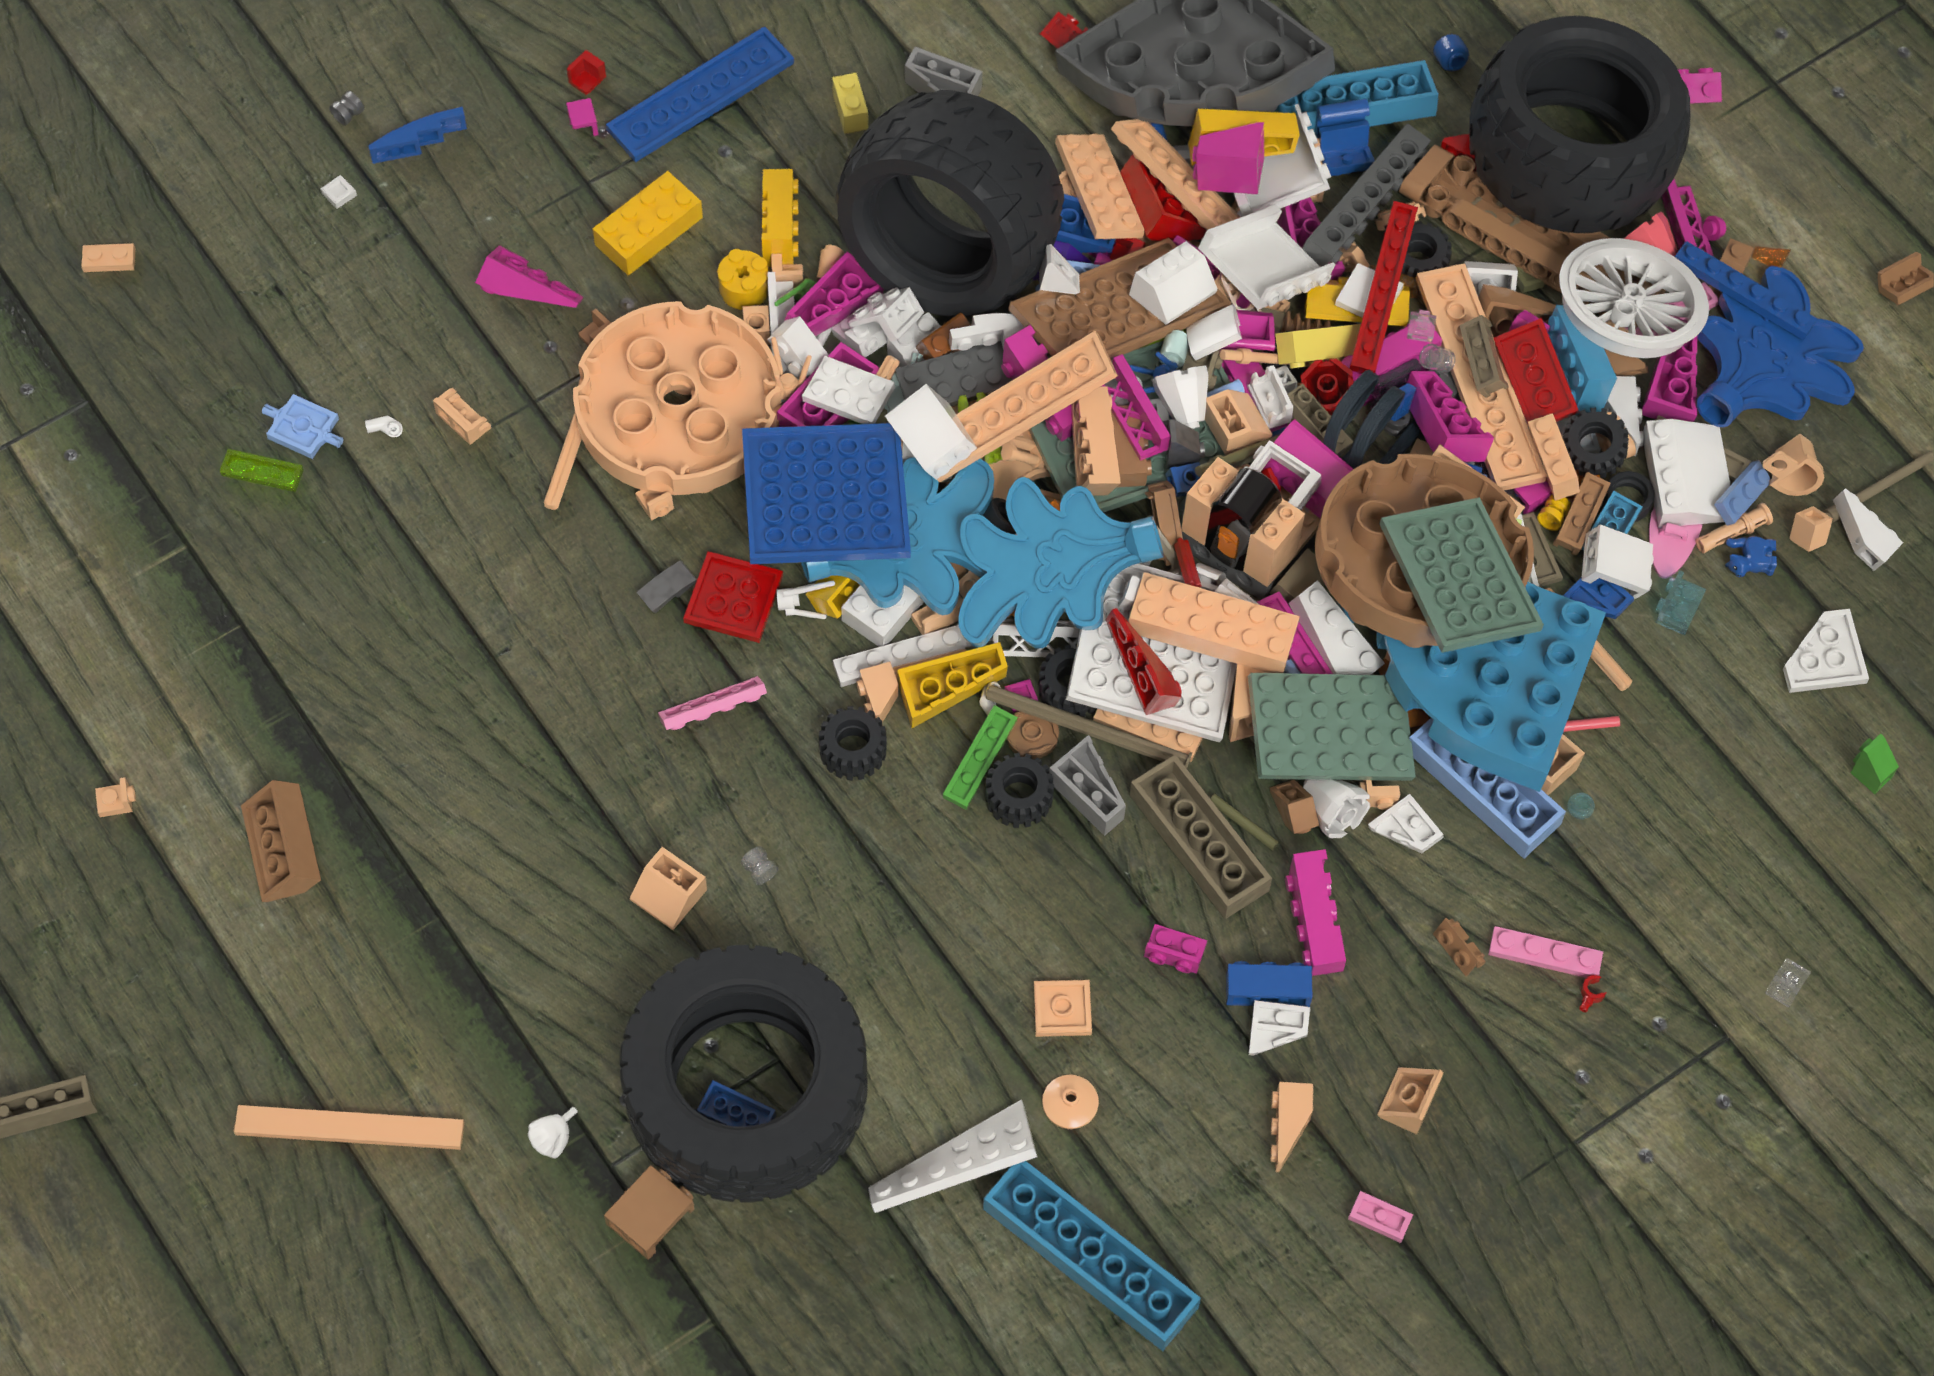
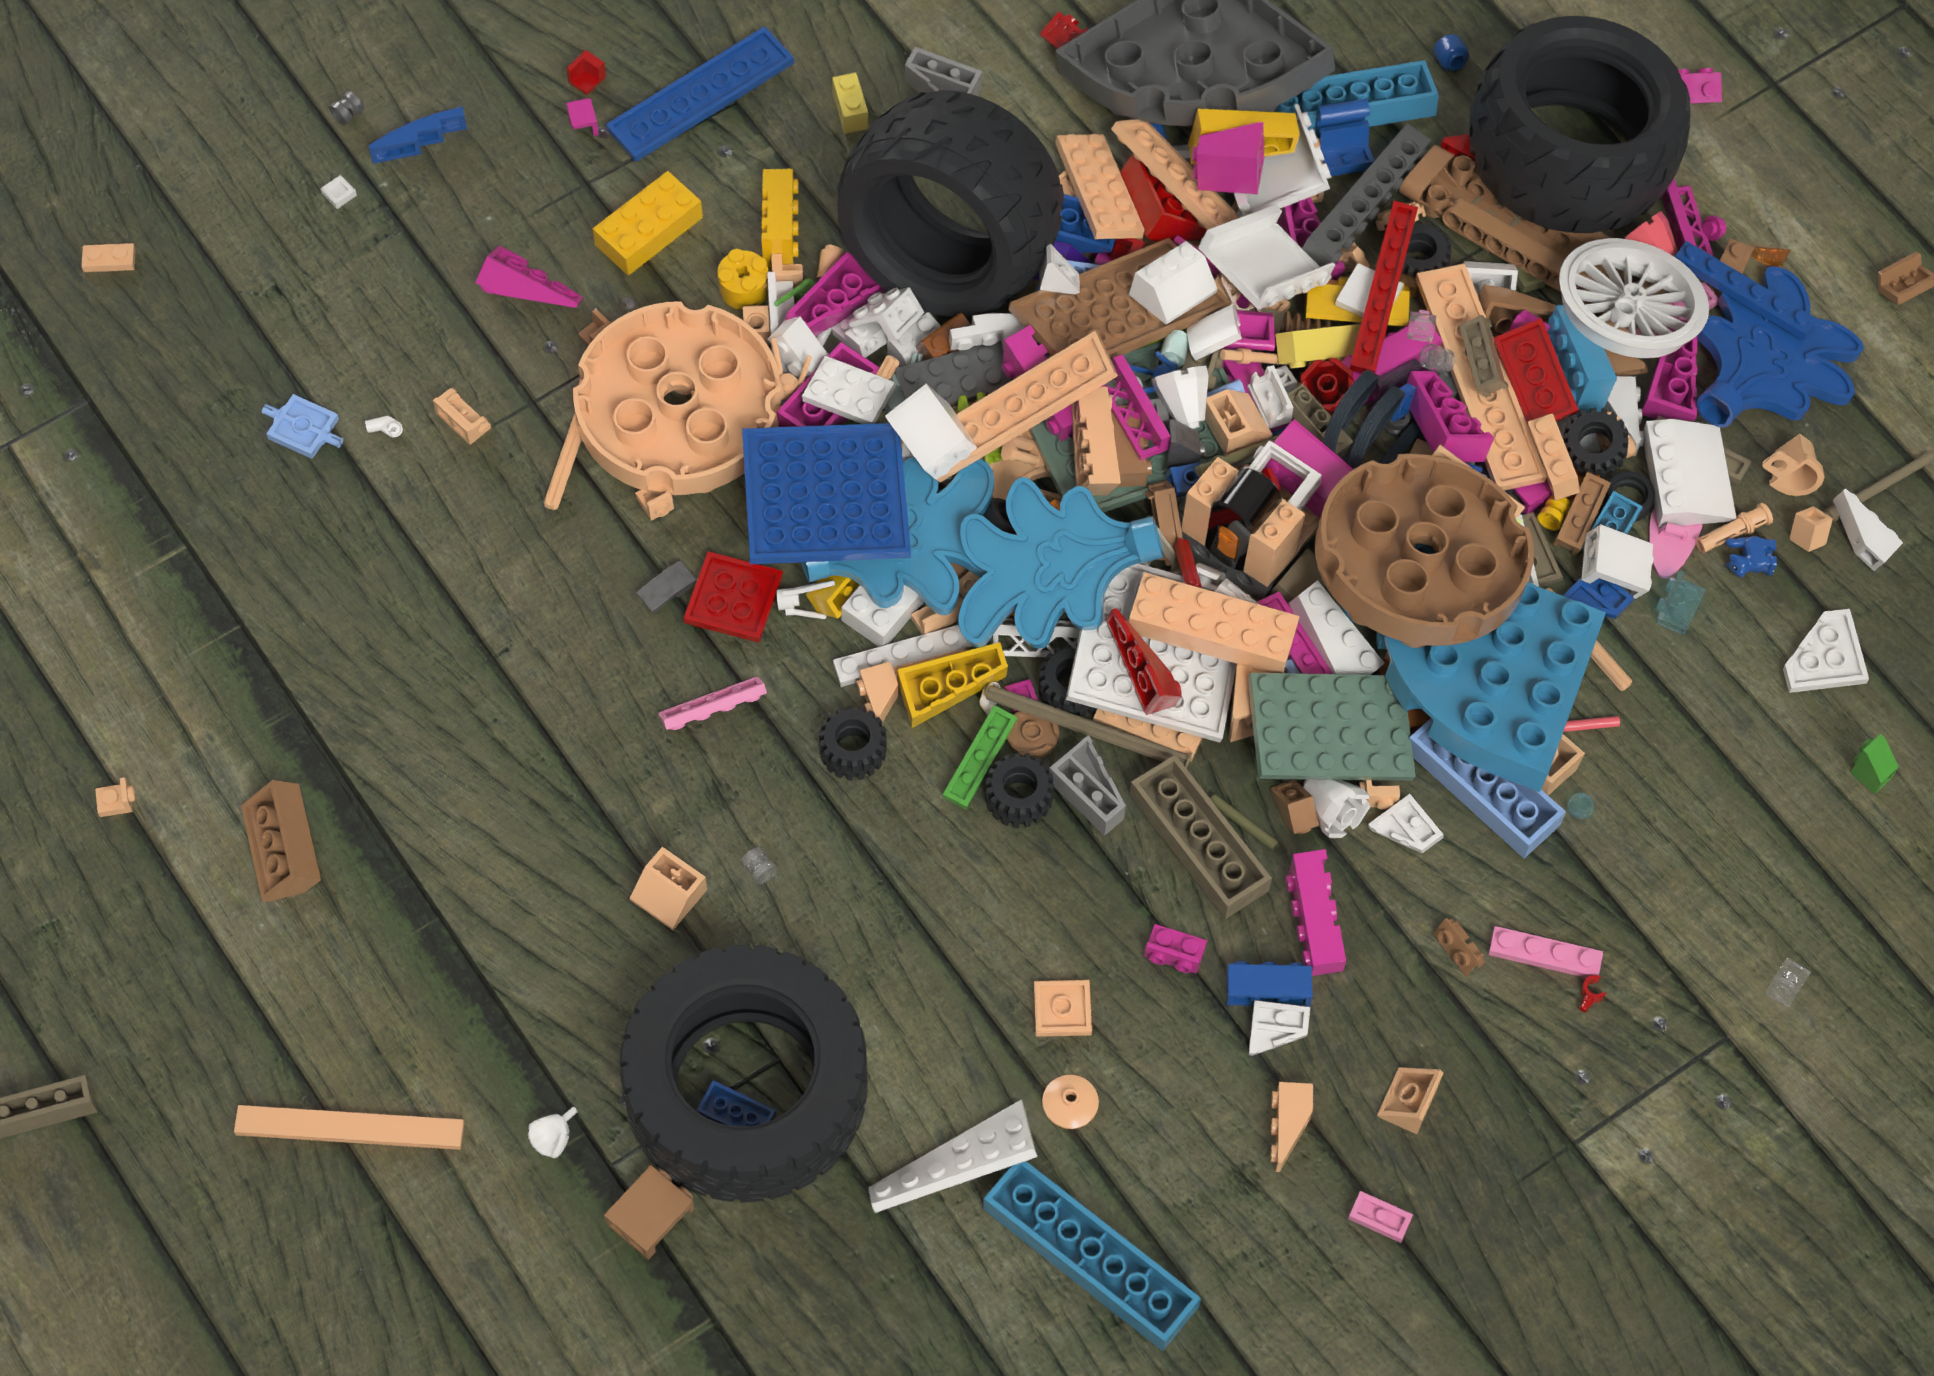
clear neon green plate [219,449,304,492] -> none
white tile [1118,575,1141,611] -> none
sand green plate [1380,497,1544,653] -> none
medium blue plate [1714,460,1770,525] -> none

